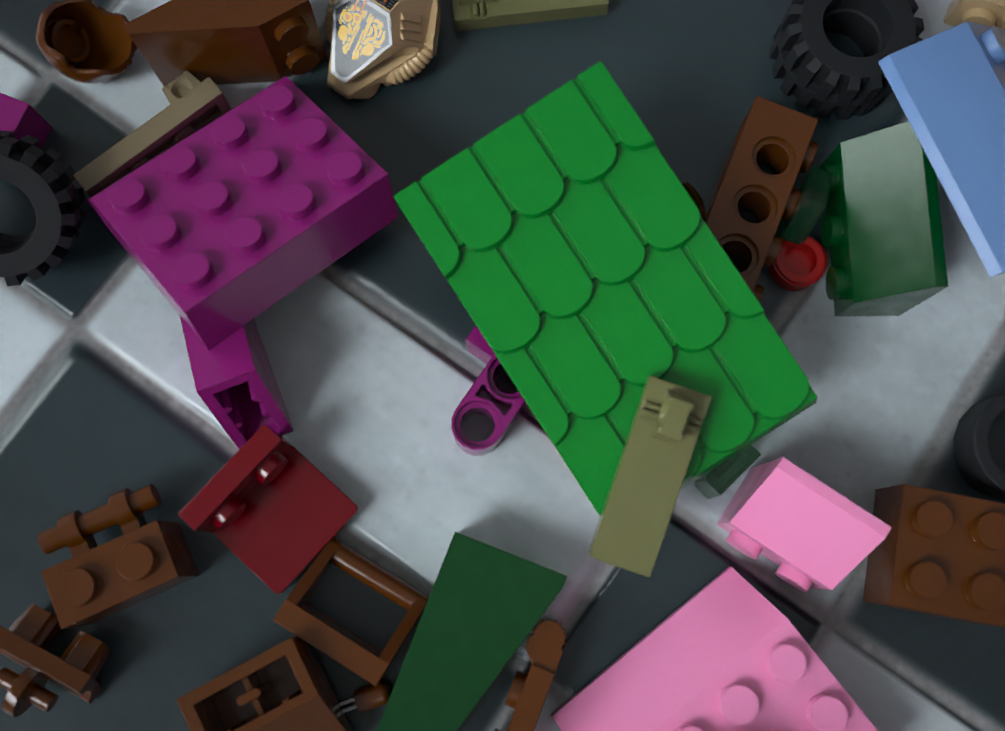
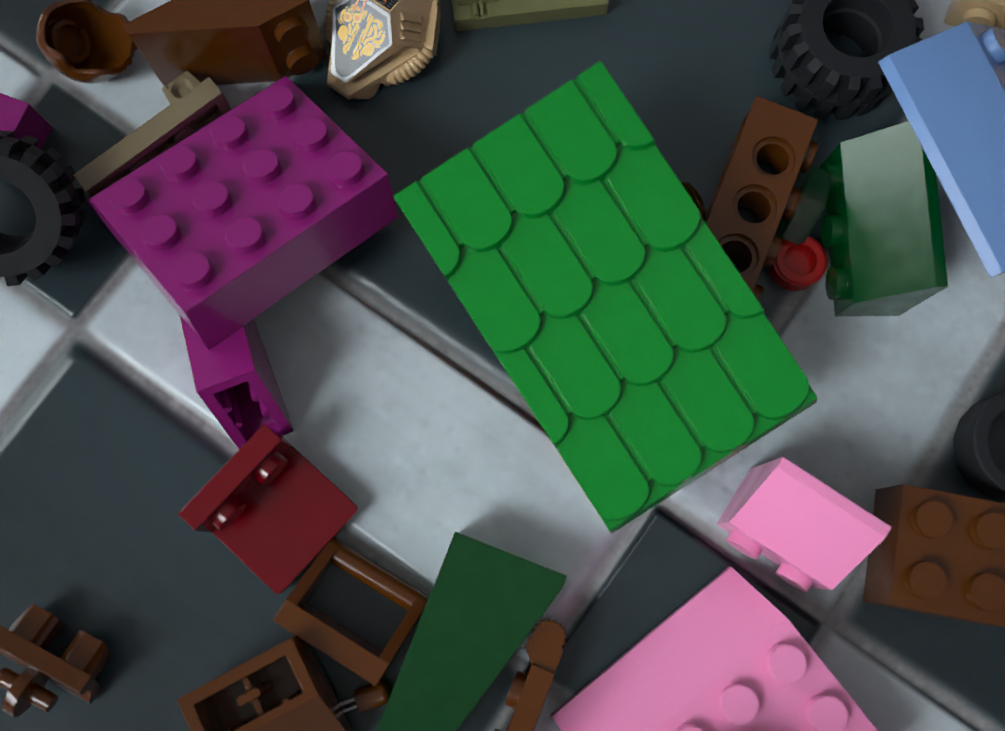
reddish brown brick [37,484,199,629] -> none
magenta tile [451,325,527,456] -> none
olive hinge [588,376,711,578] -> none
clear green tile [694,445,761,499] -> none

